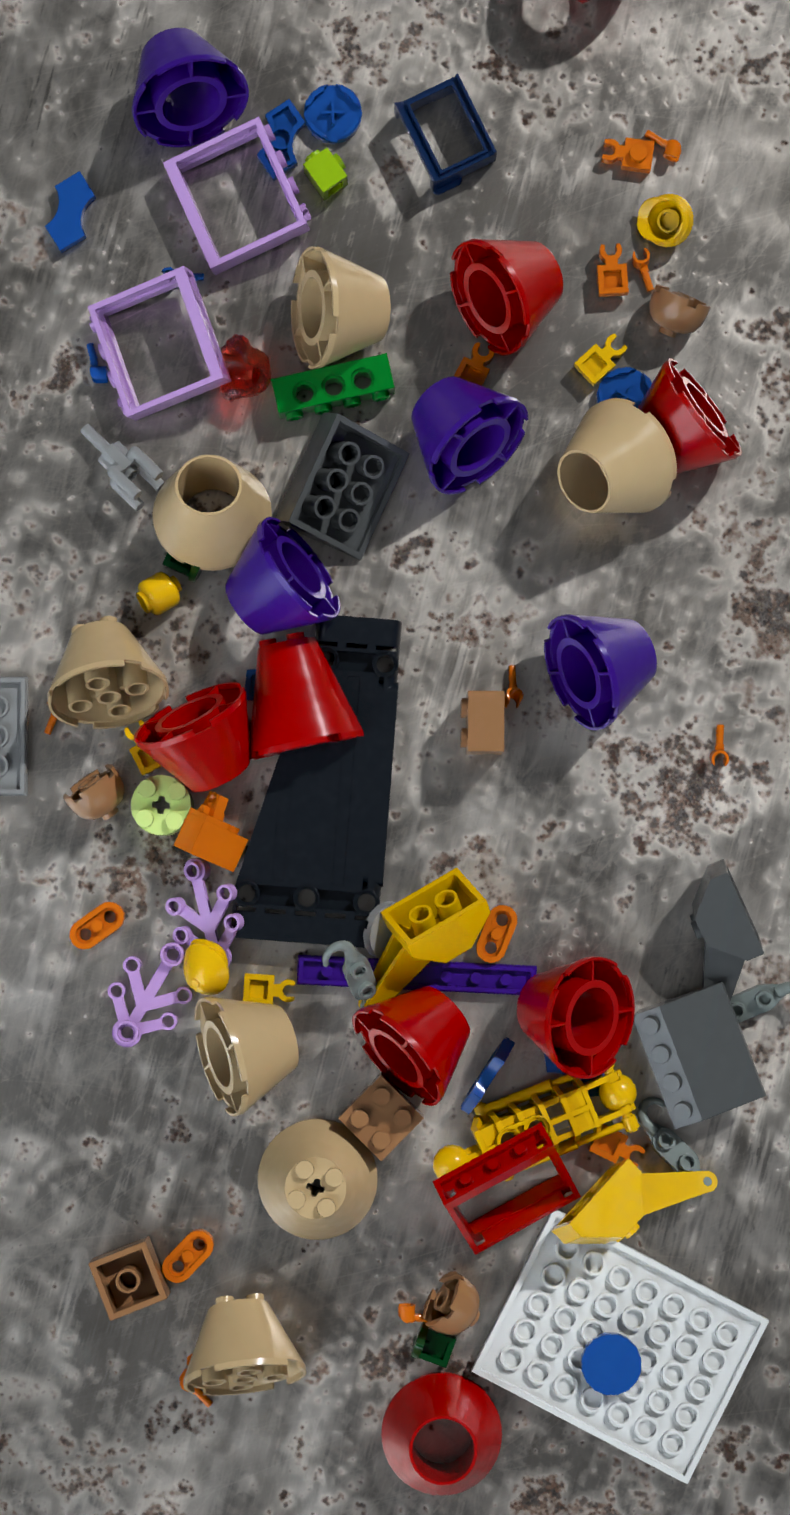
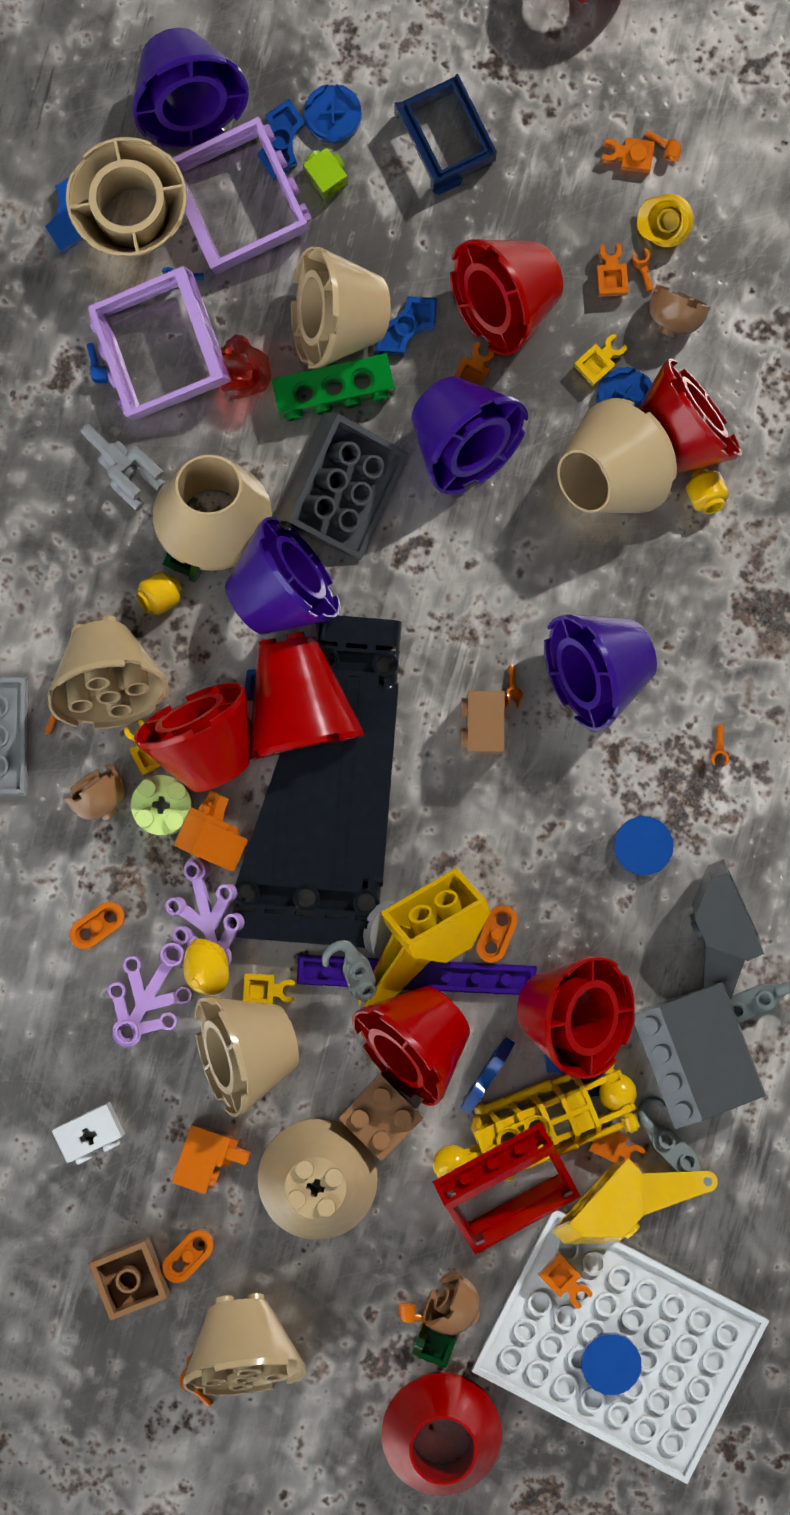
none -> white brick [52,1102,125,1165]
none -> tan cone [66,137,187,257]
none -> orange hinge [171,1122,251,1194]
none -> blue tile [375,296,437,357]
none -> orange plate [538,1253,593,1309]
none -> blue tile [614,816,673,875]
none -> yellow head [685,468,729,515]

